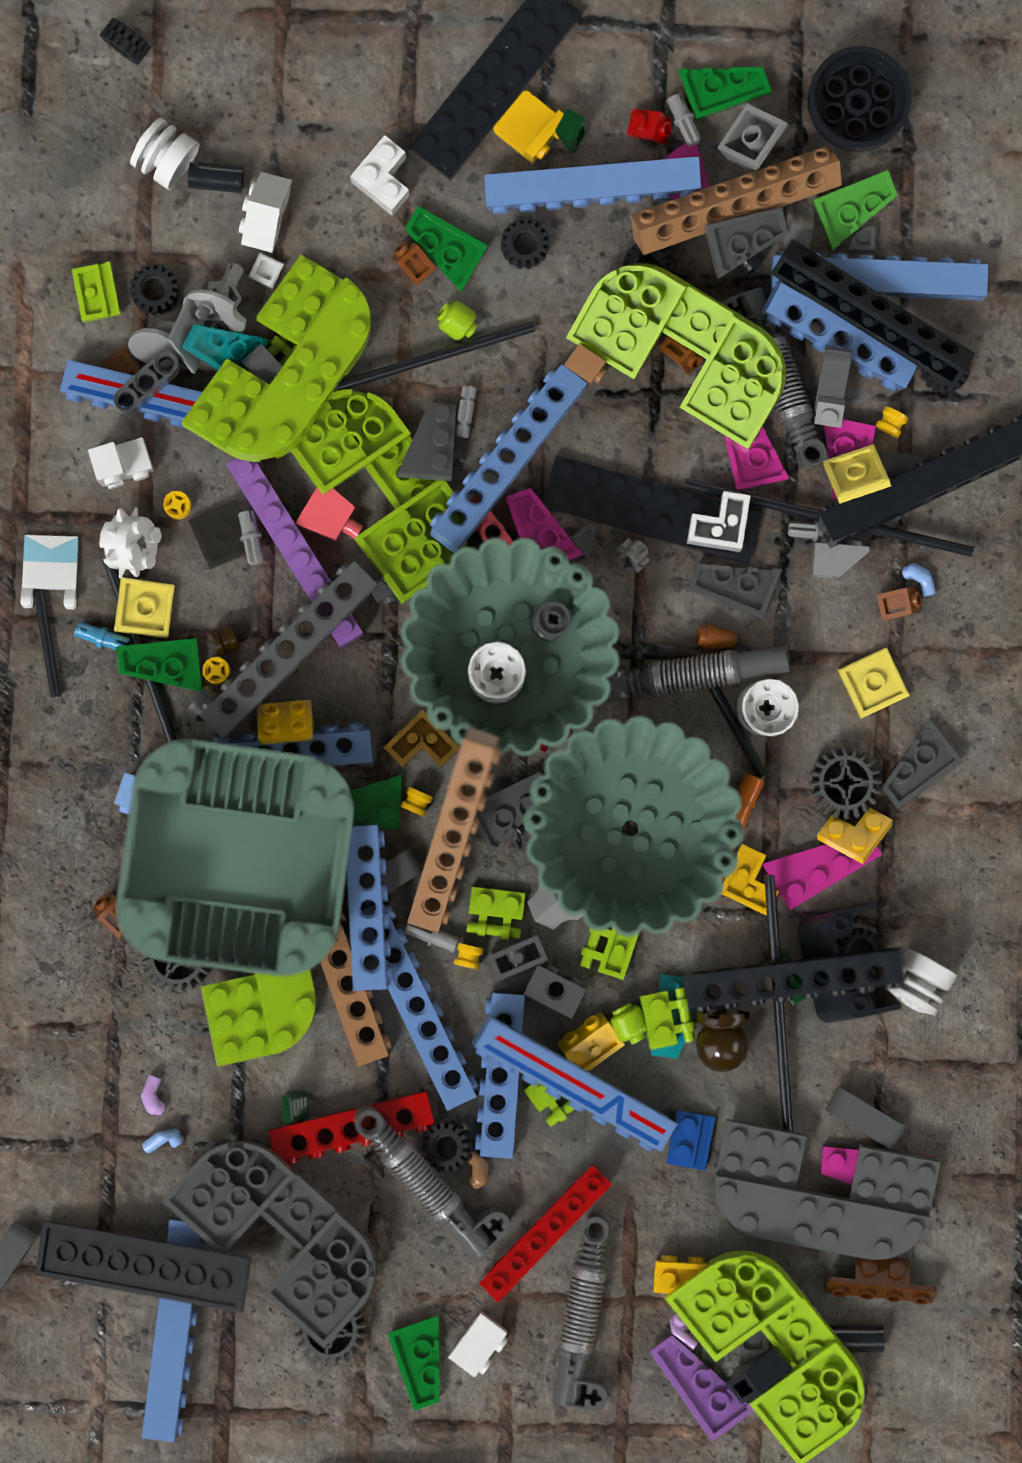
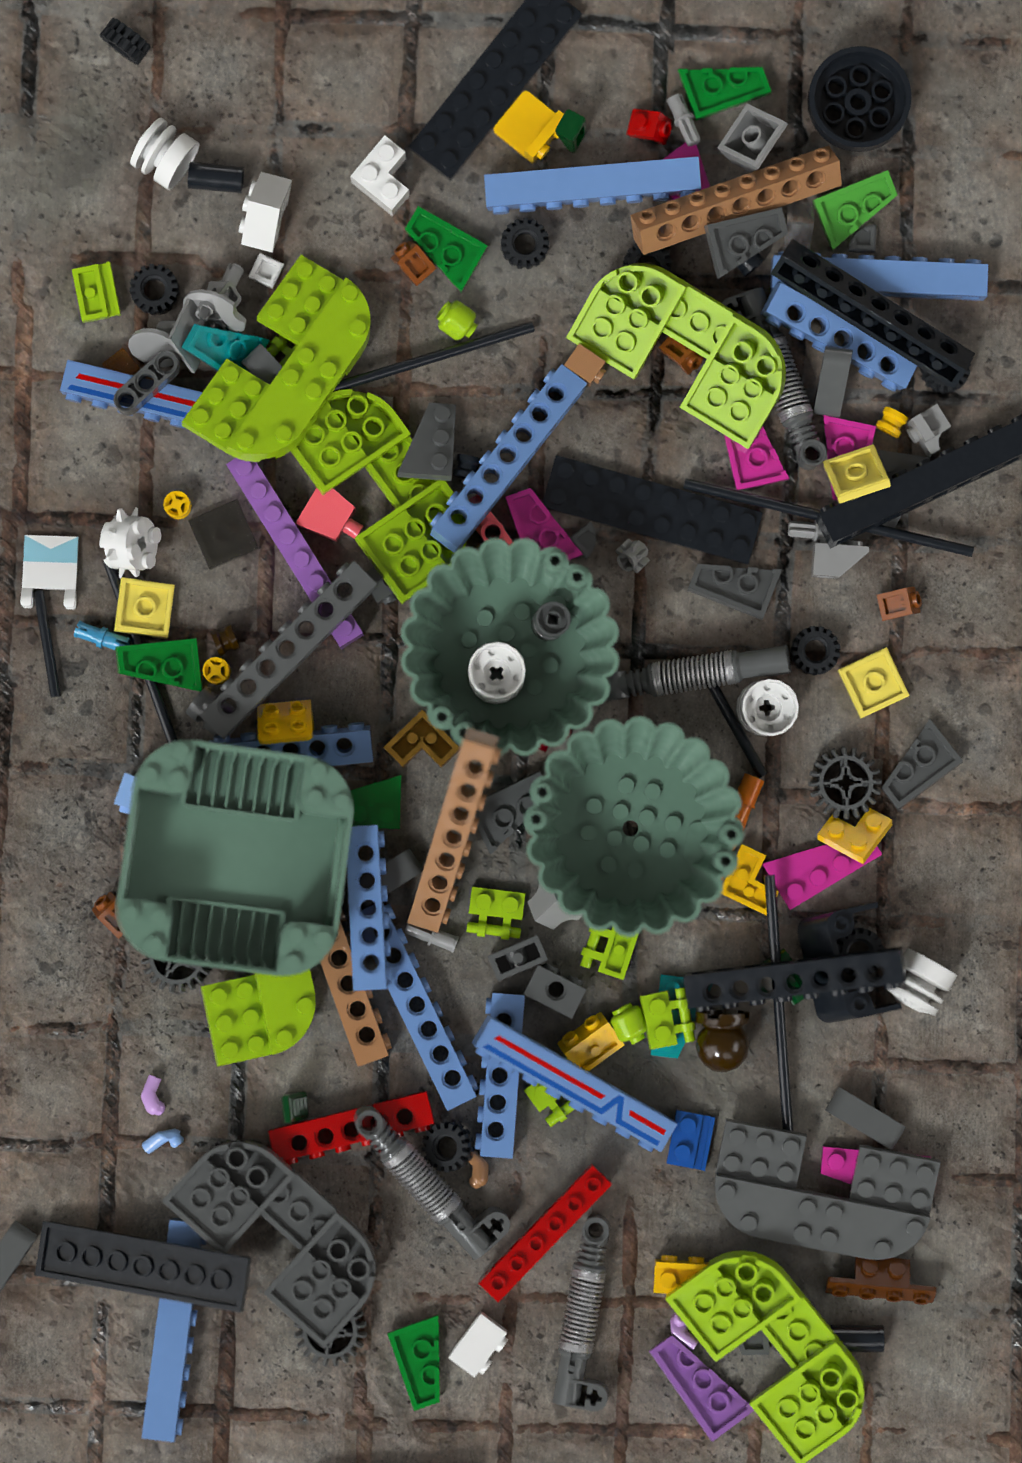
white brick [88,437,154,489] -> none
light grey axle [238,510,263,565] -> none
yellow wheel [400,787,433,817] -> none
yellow wheel [453,943,484,970] -> none
light grey axle [455,385,477,438] -> none
white brick [687,491,750,552] -> none
dark orange cone [695,623,737,649] -> none
black slope [725,1346,792,1405] -> none
light grey plate [814,396,845,428] -> none
light blue arm [902,563,937,597] -> none
none -> black wheel [453,454,482,479]
none -> black tyre [790,626,841,675]
none -> light grey brick [907,404,951,457]

